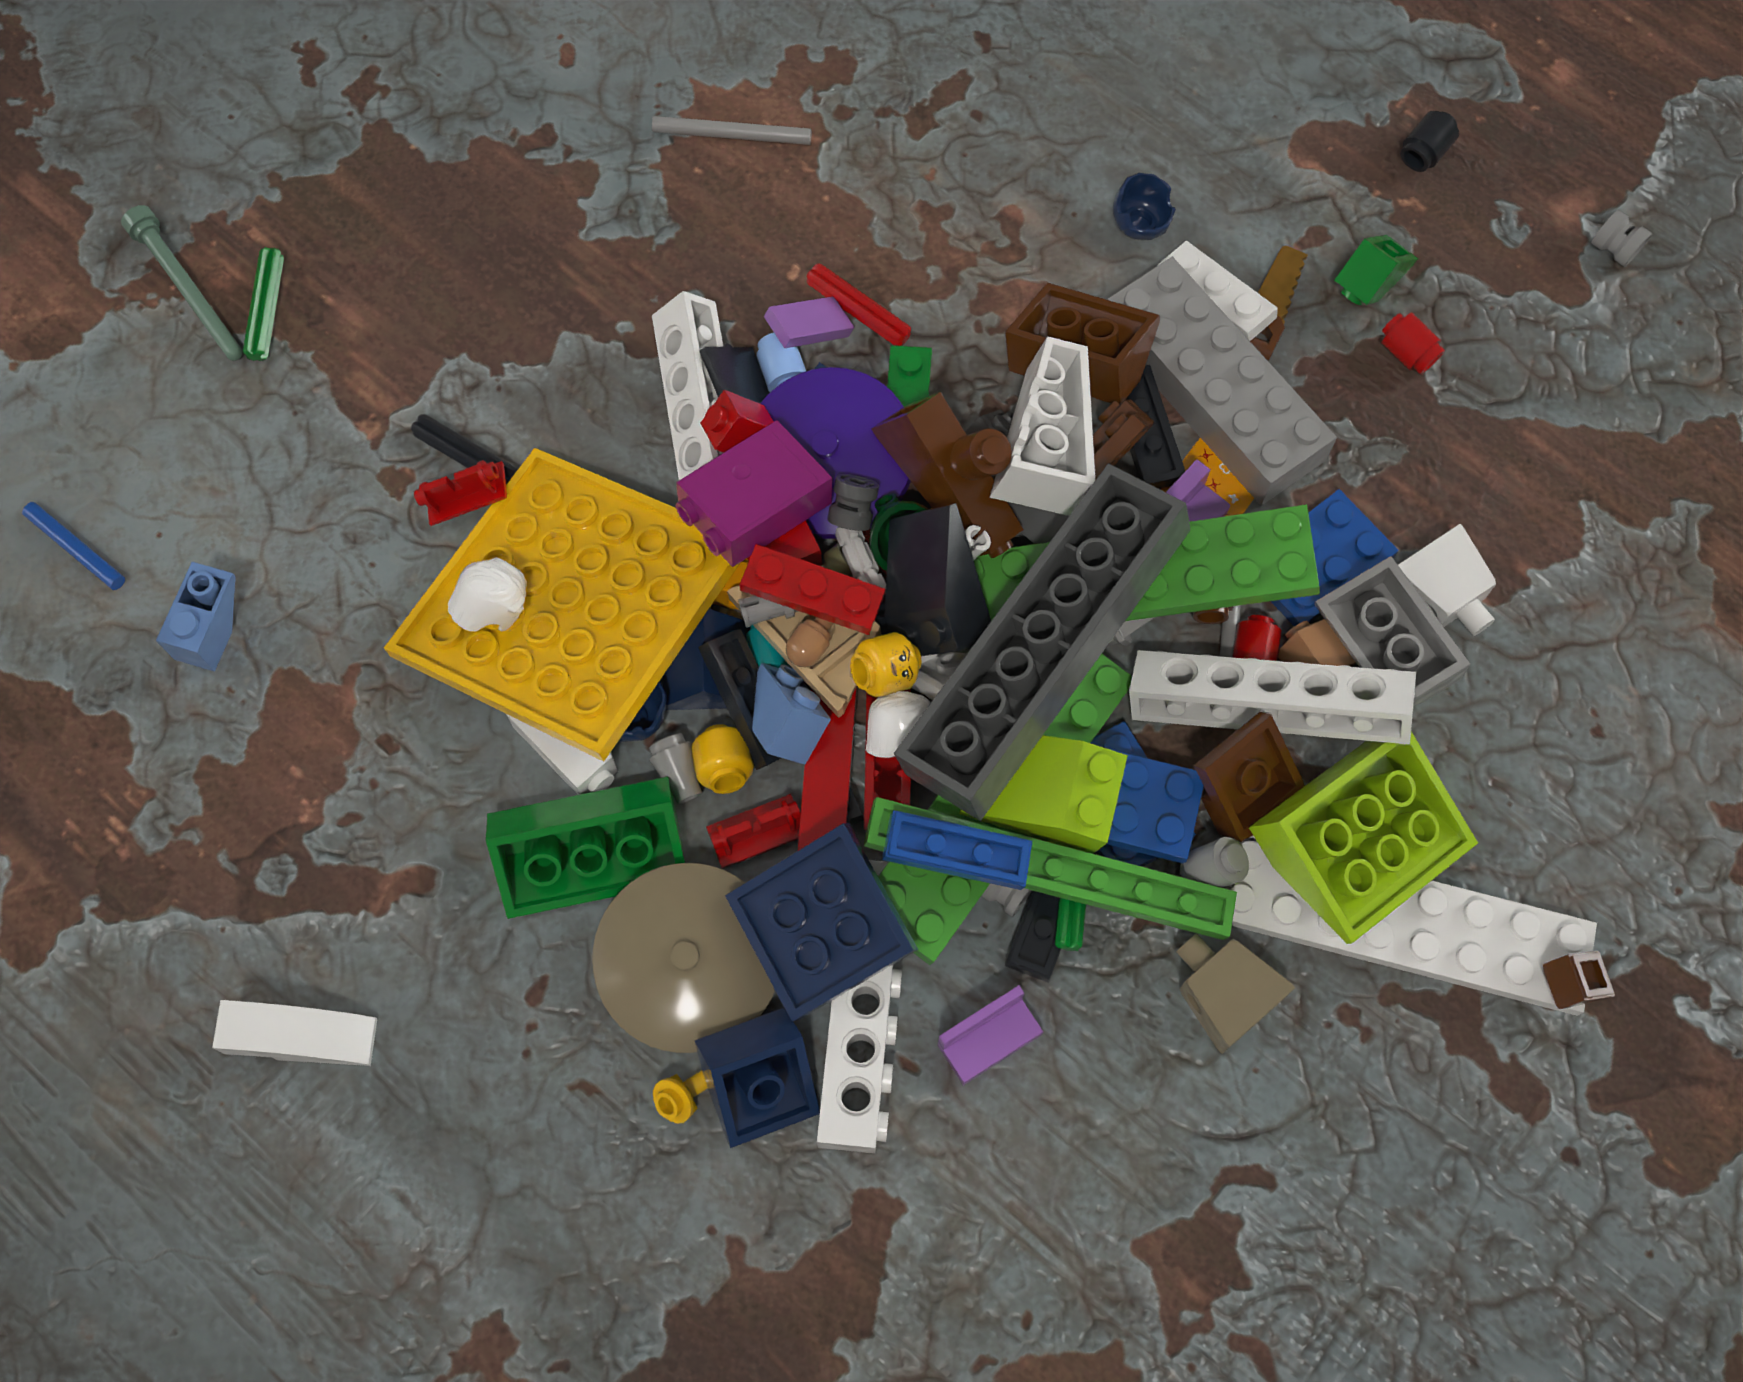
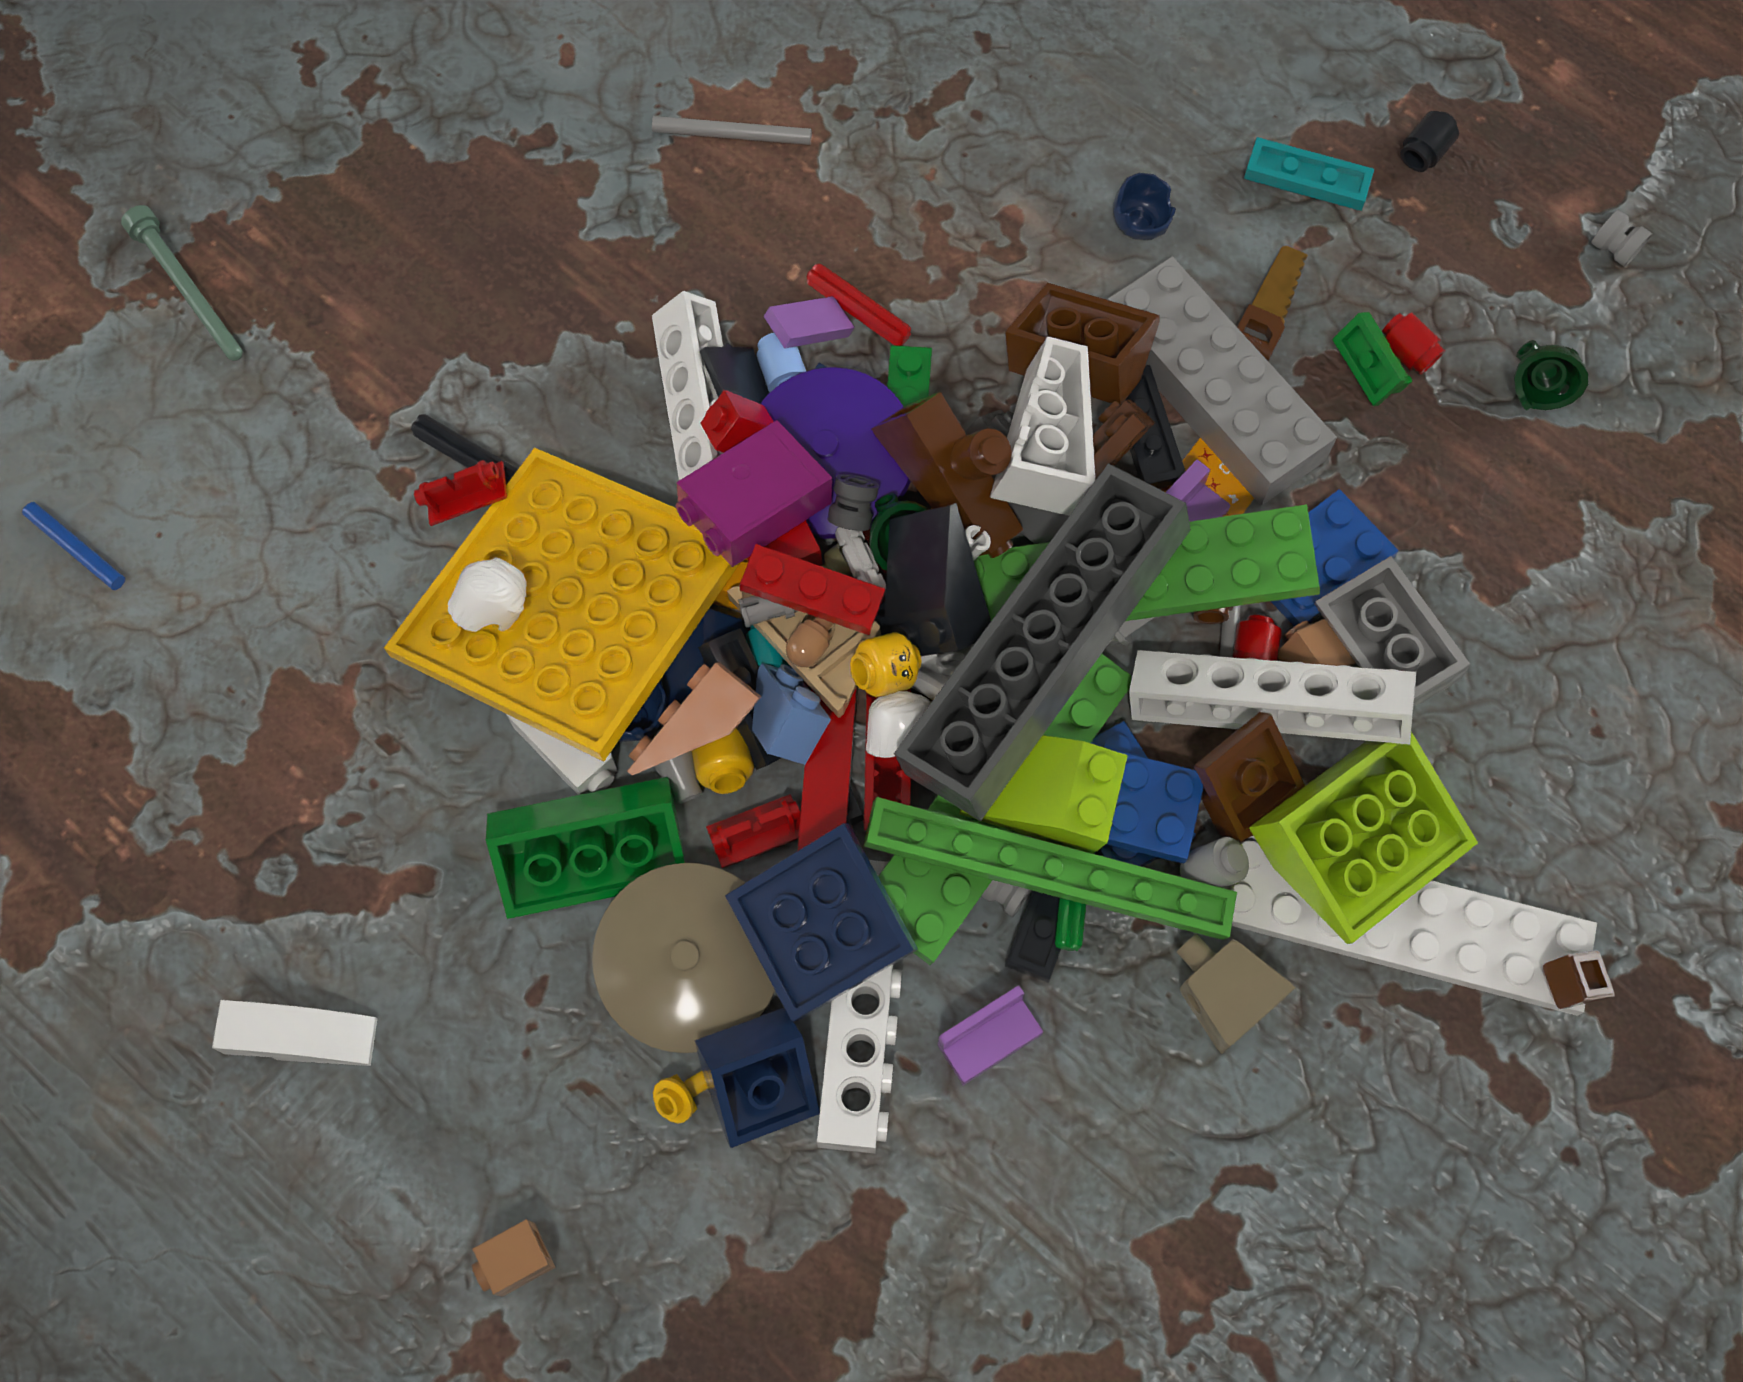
medium blue slope [156,562,236,671] -> none
green axle [243,247,284,361] -> none
blue tile [882,810,1032,890] -> none
white plate [1157,241,1278,341] -> none
green slope [1334,235,1419,305] -> none
white torso [1398,524,1496,636] -> none
none -> medium nougat brick [472,1219,556,1297]
none -> nougat slope [627,662,762,776]
none -> teal plate [1244,137,1374,211]
none -> green plate [1332,312,1412,406]
none -> dark green helmet [1514,340,1588,411]

